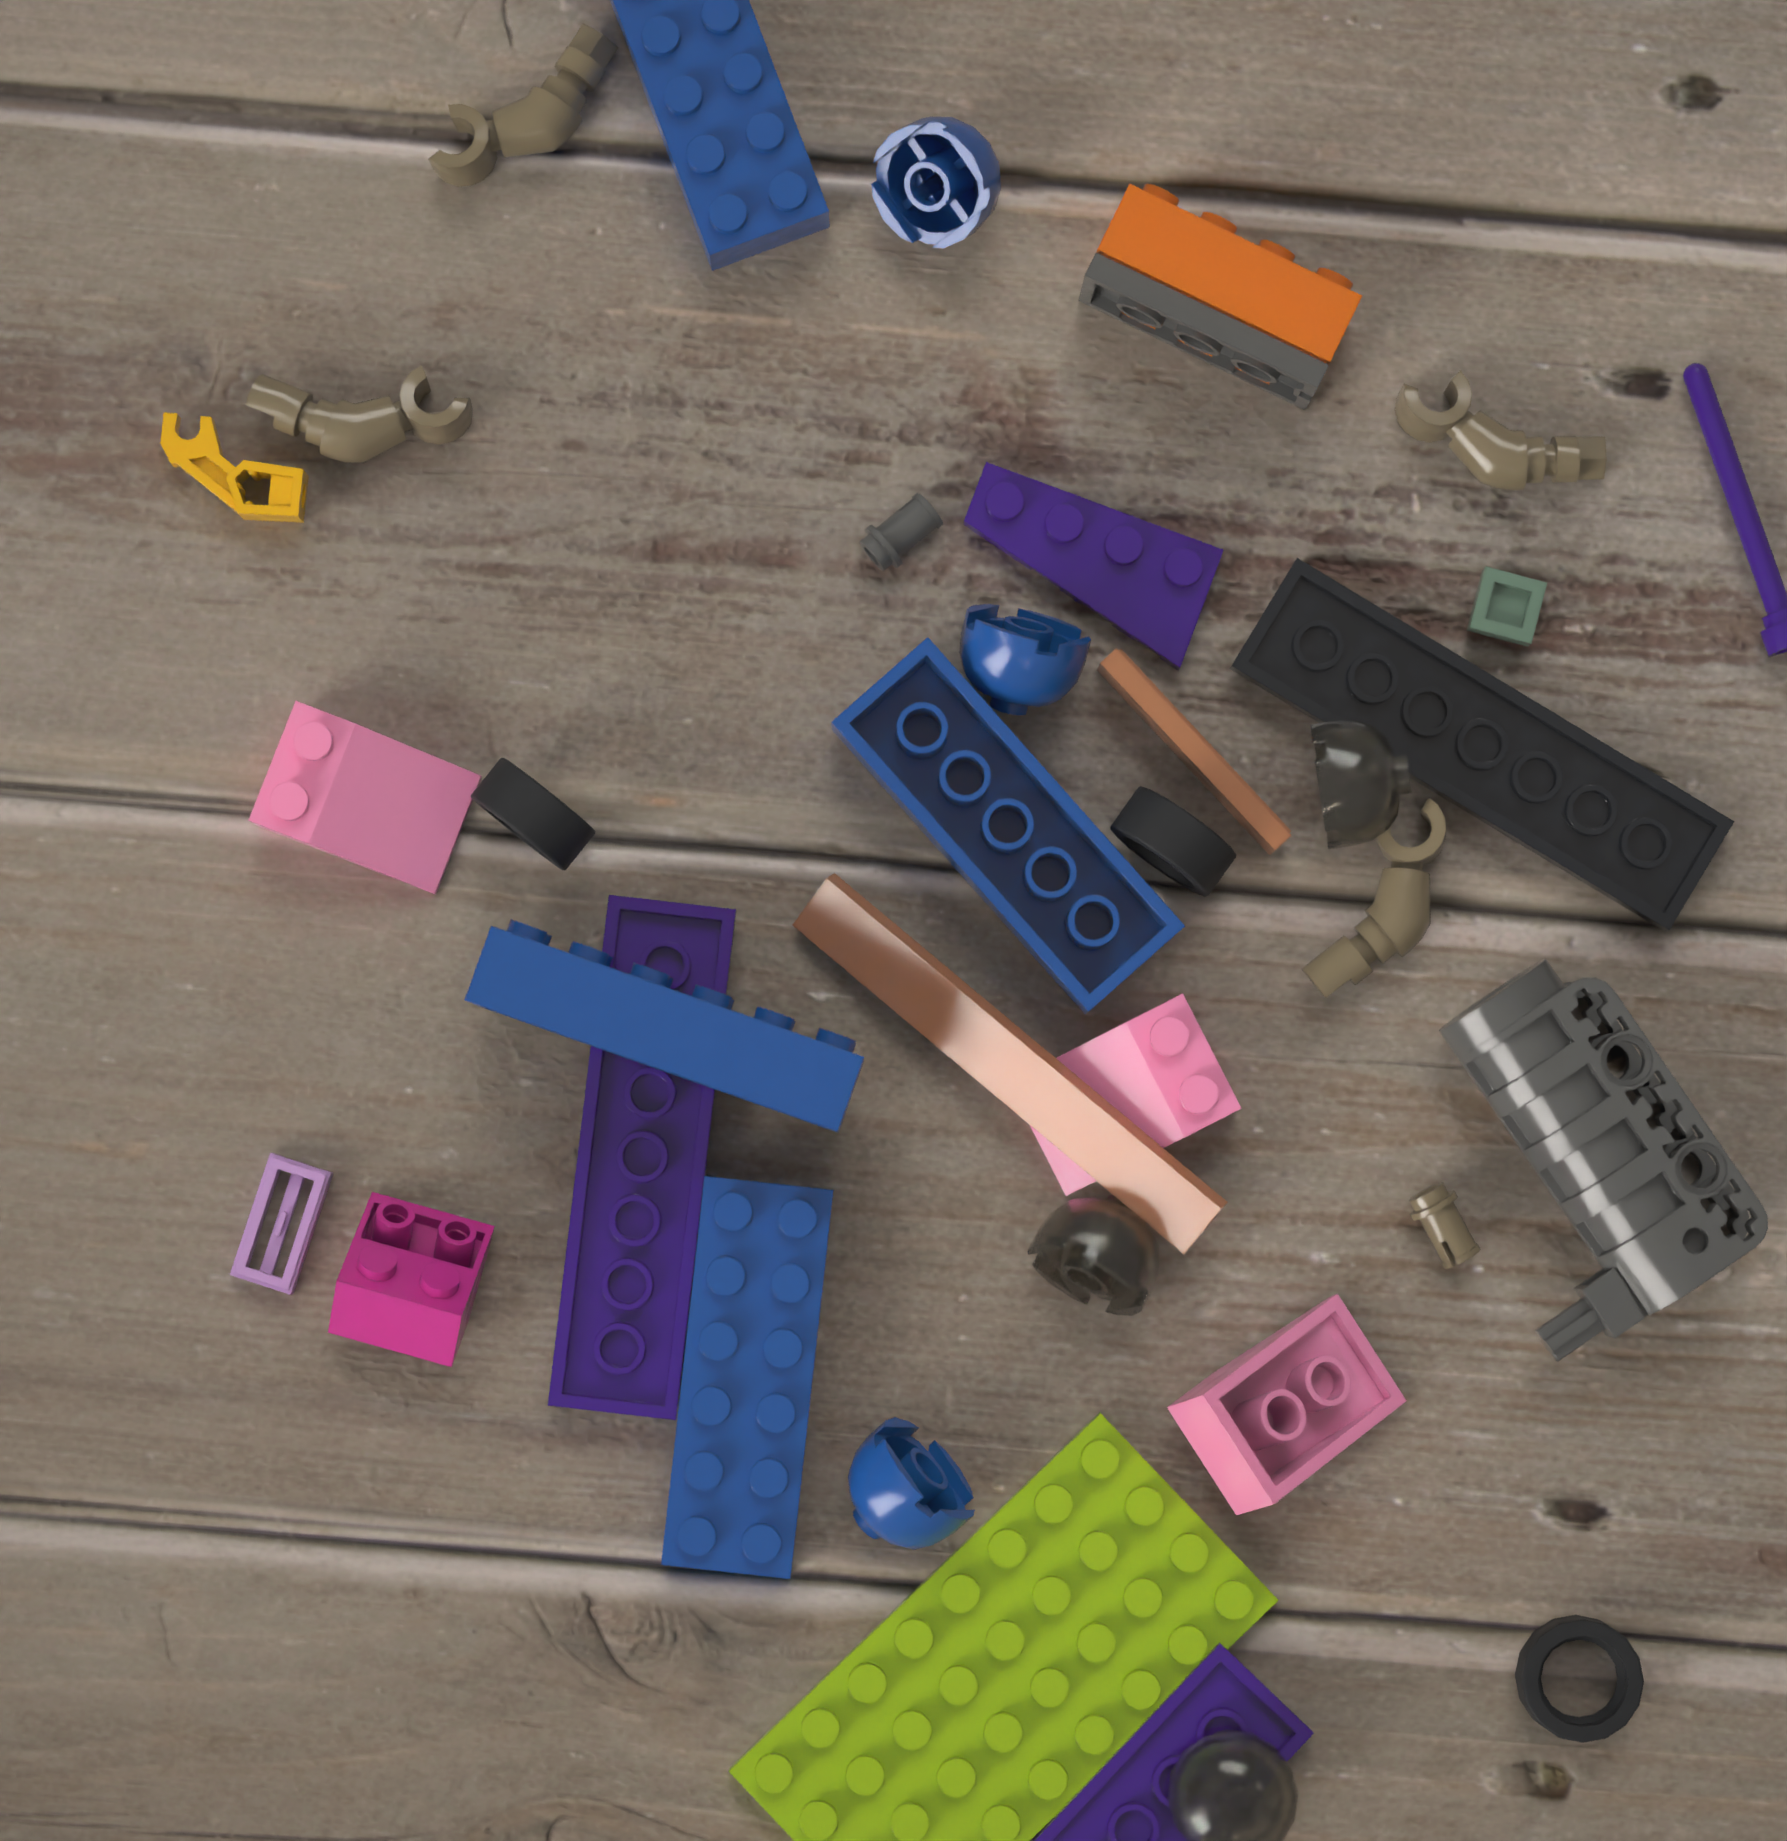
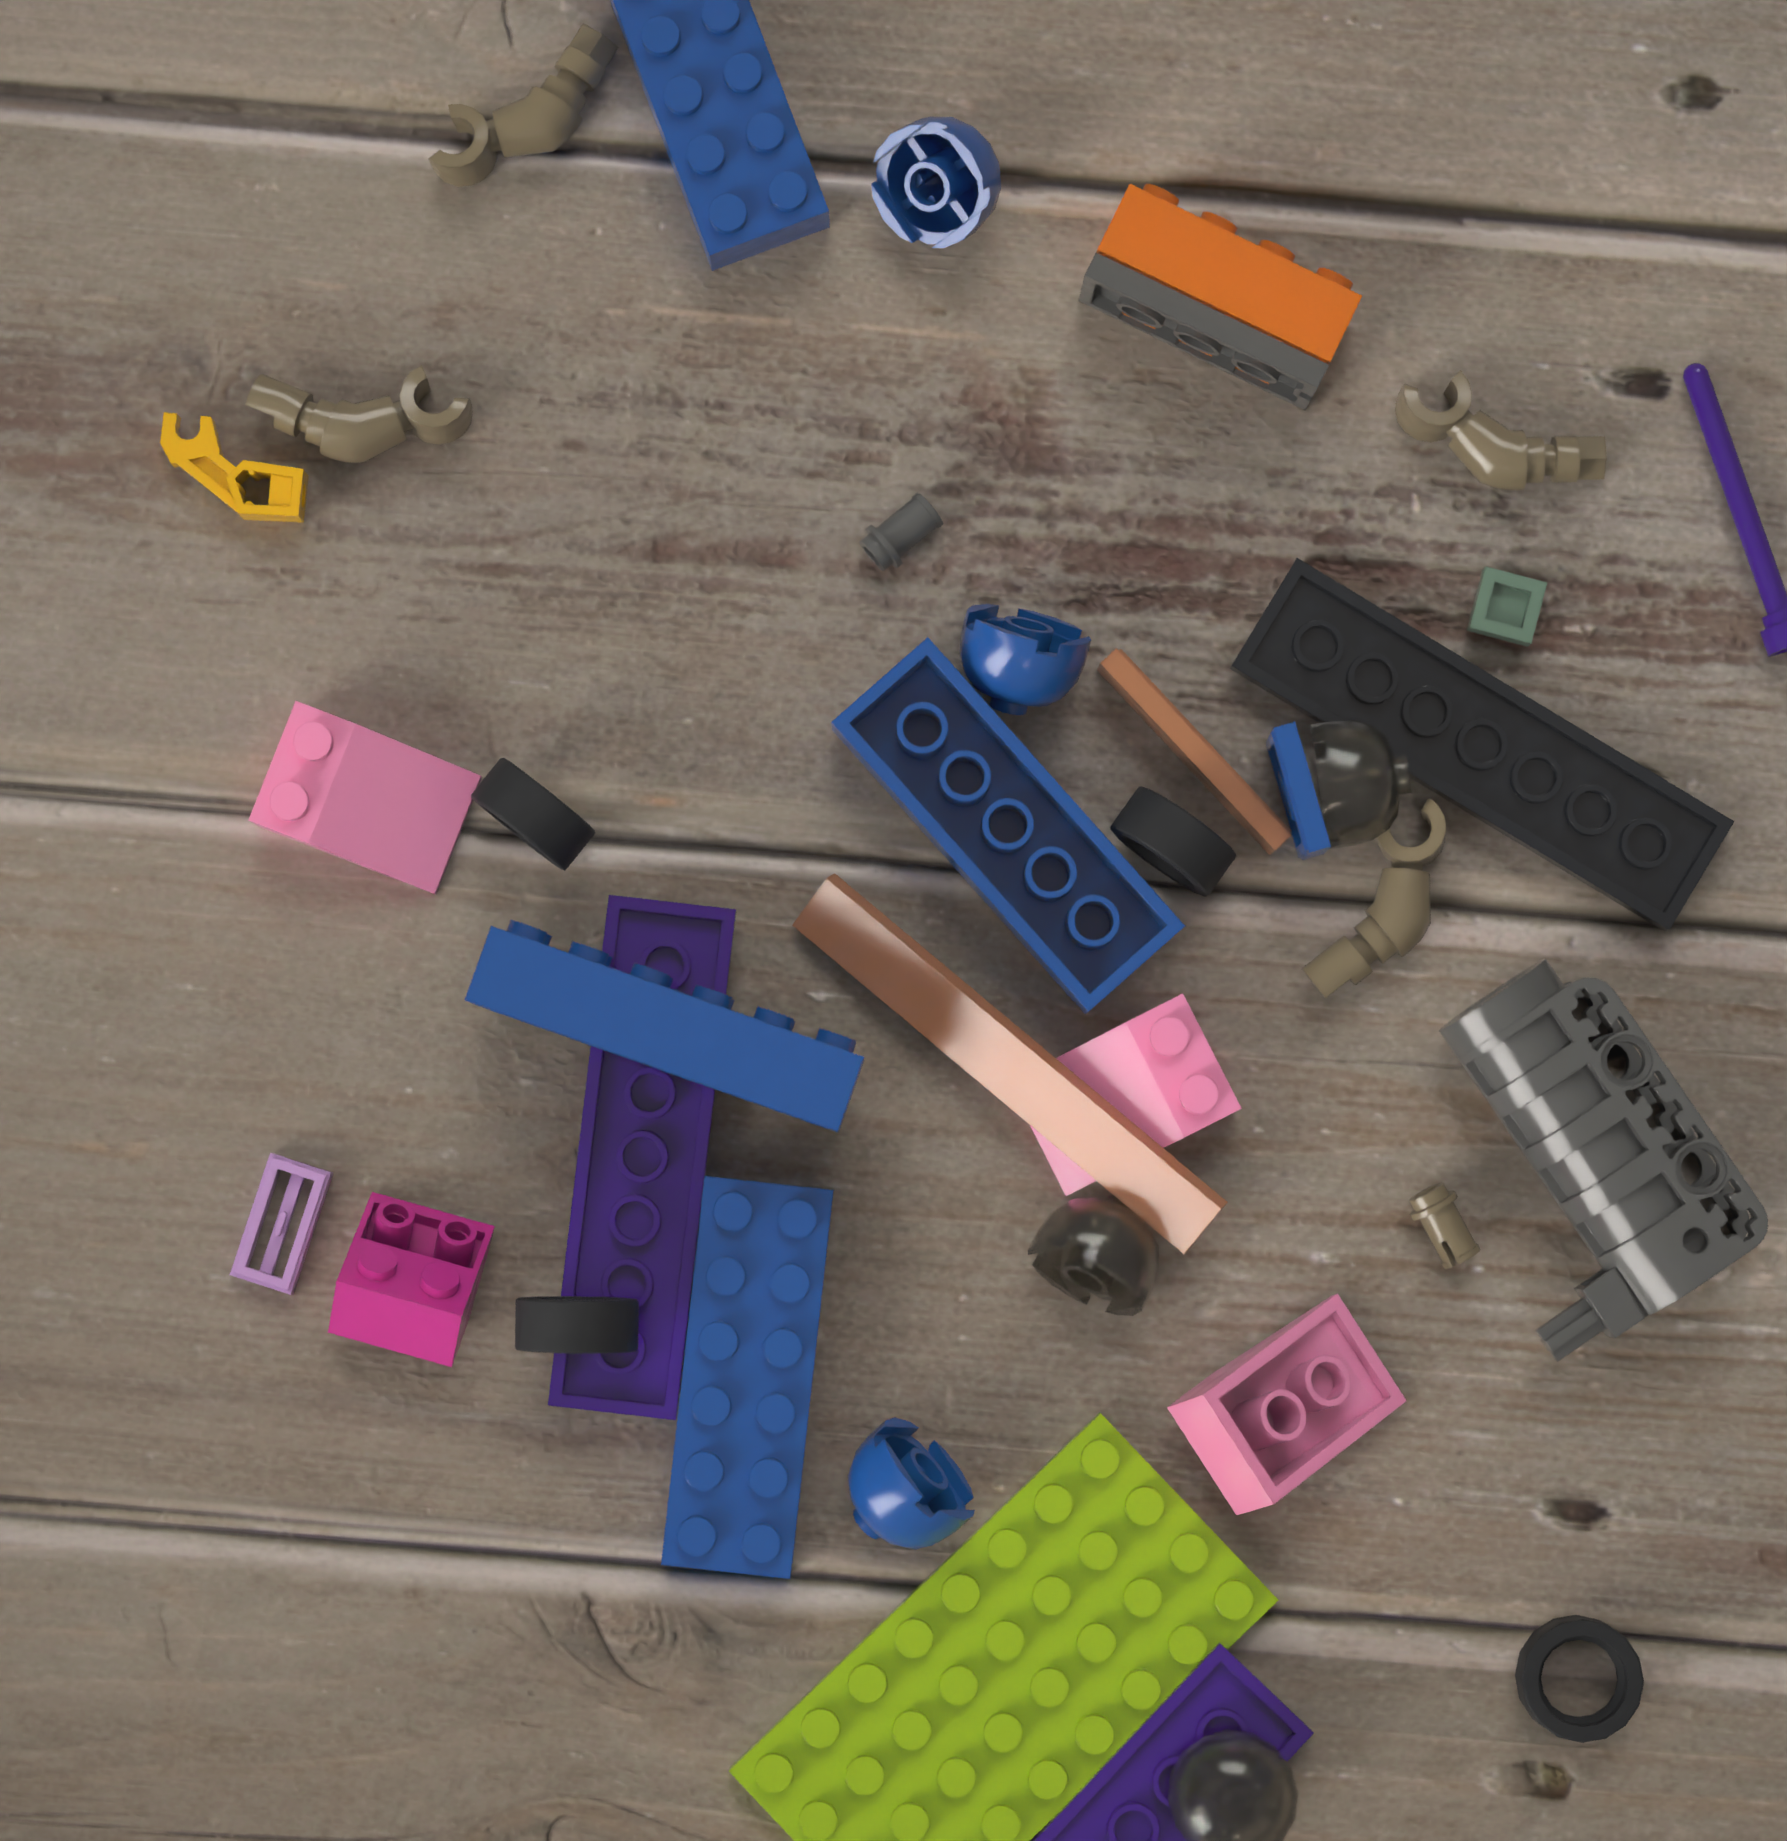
dark purple wing [963,462,1224,671] -> none
none -> black tyre [515,1296,639,1353]
none -> blue tile [1265,722,1331,860]

